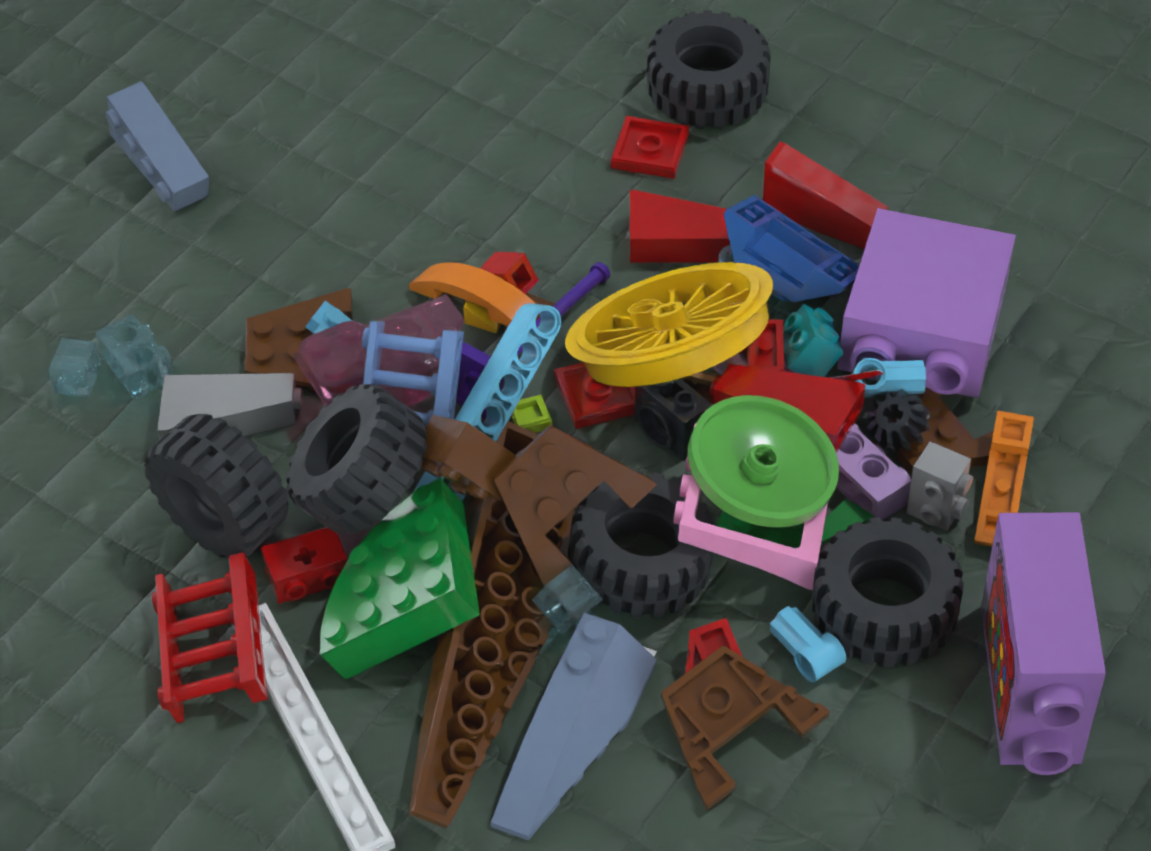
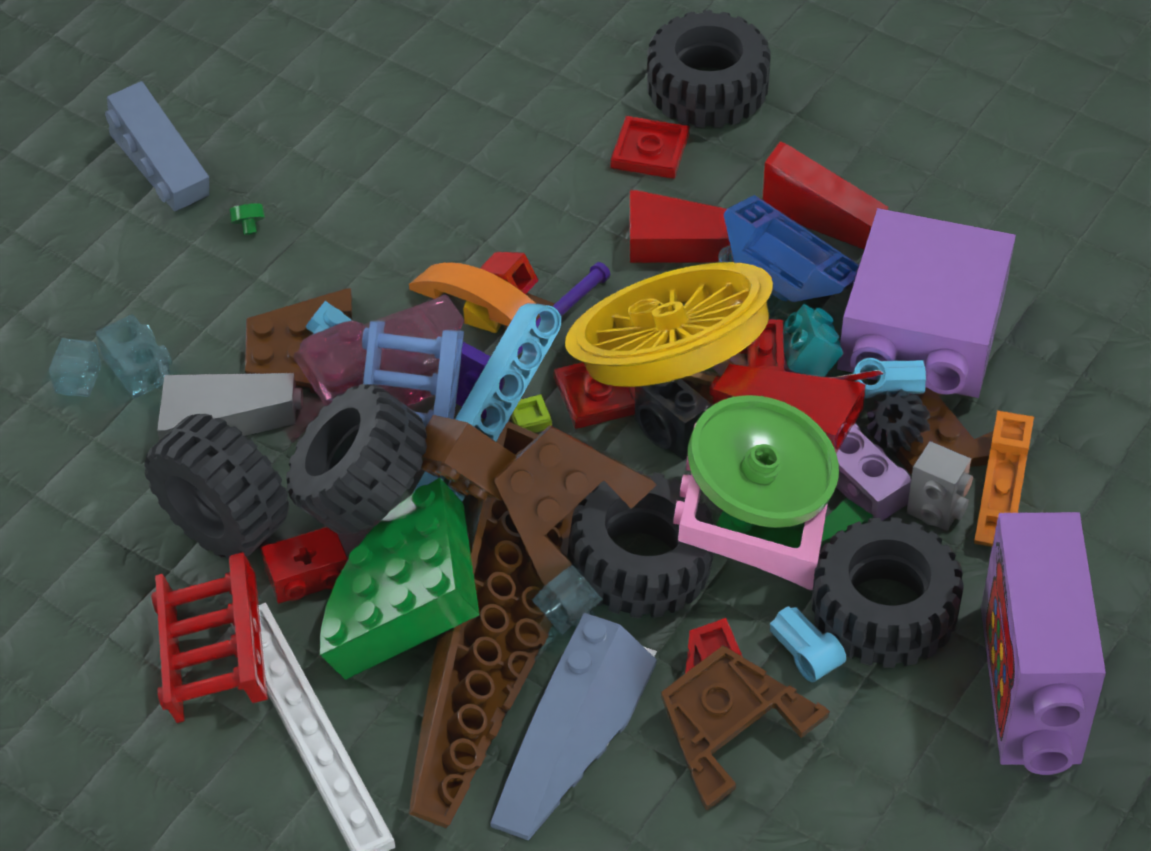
none -> green tile [229,203,265,235]

